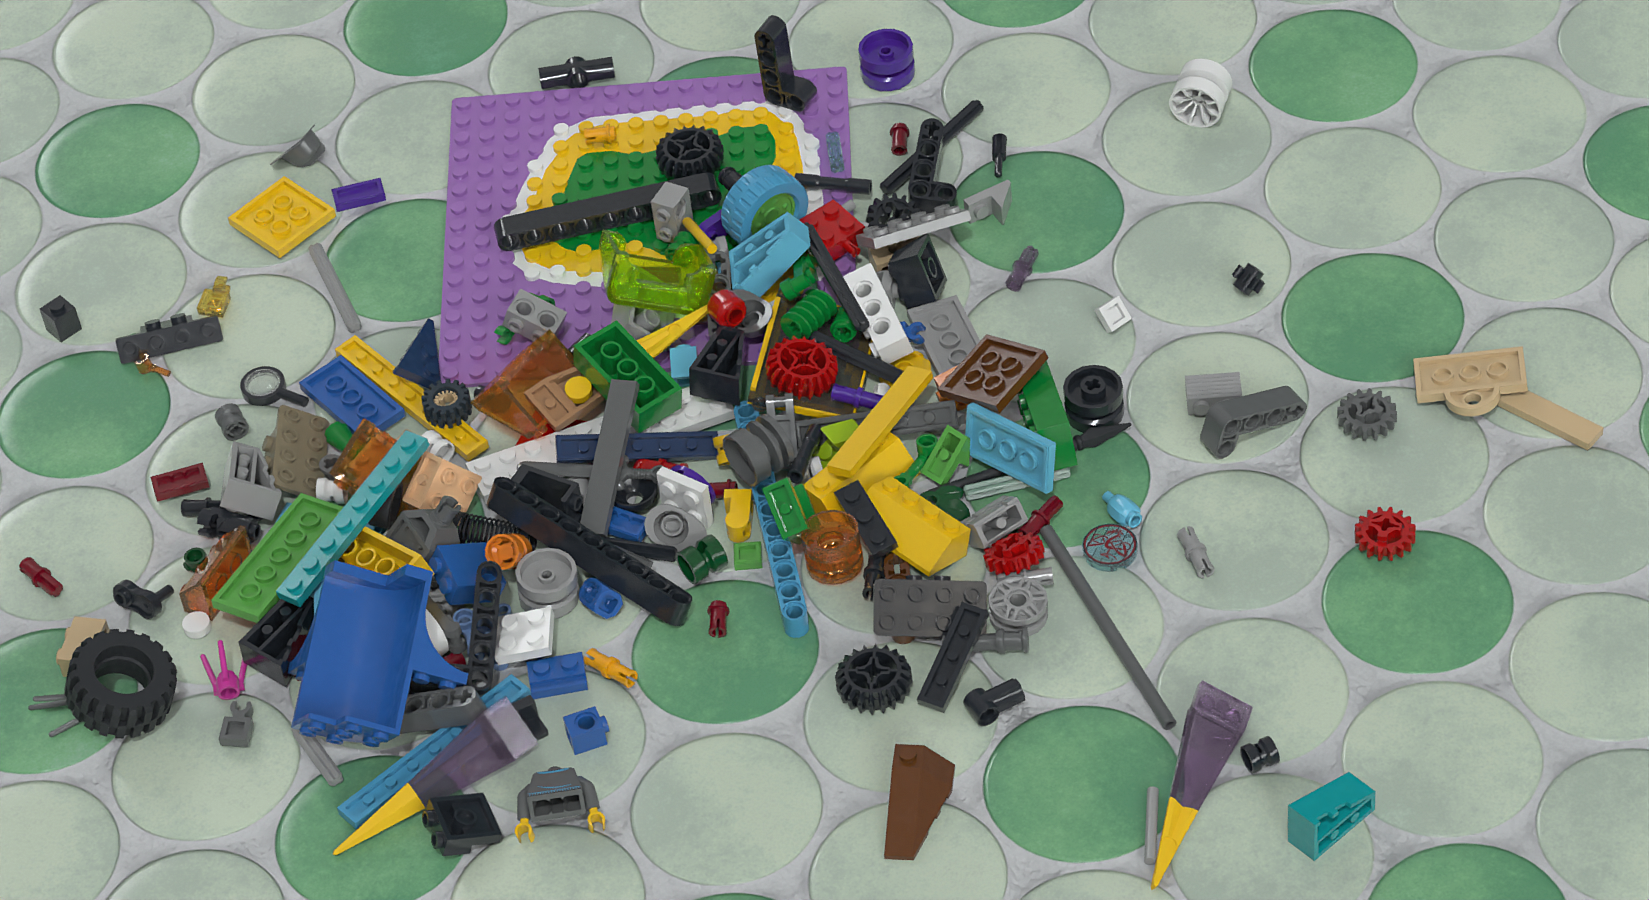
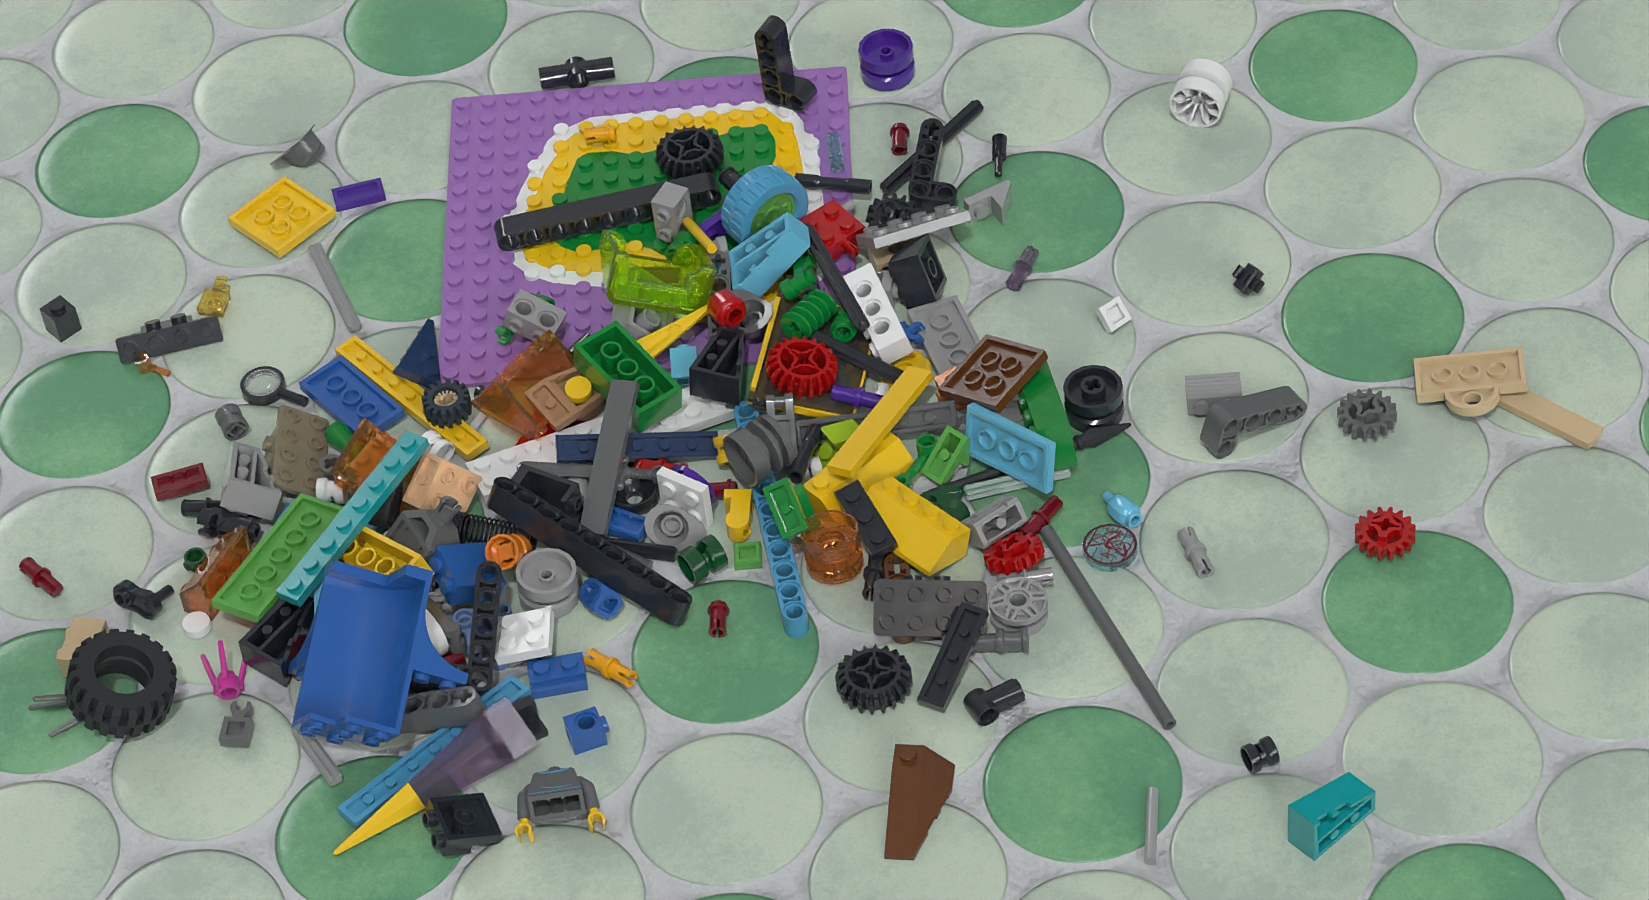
clear purple plate [1151,680,1253,890] -> none

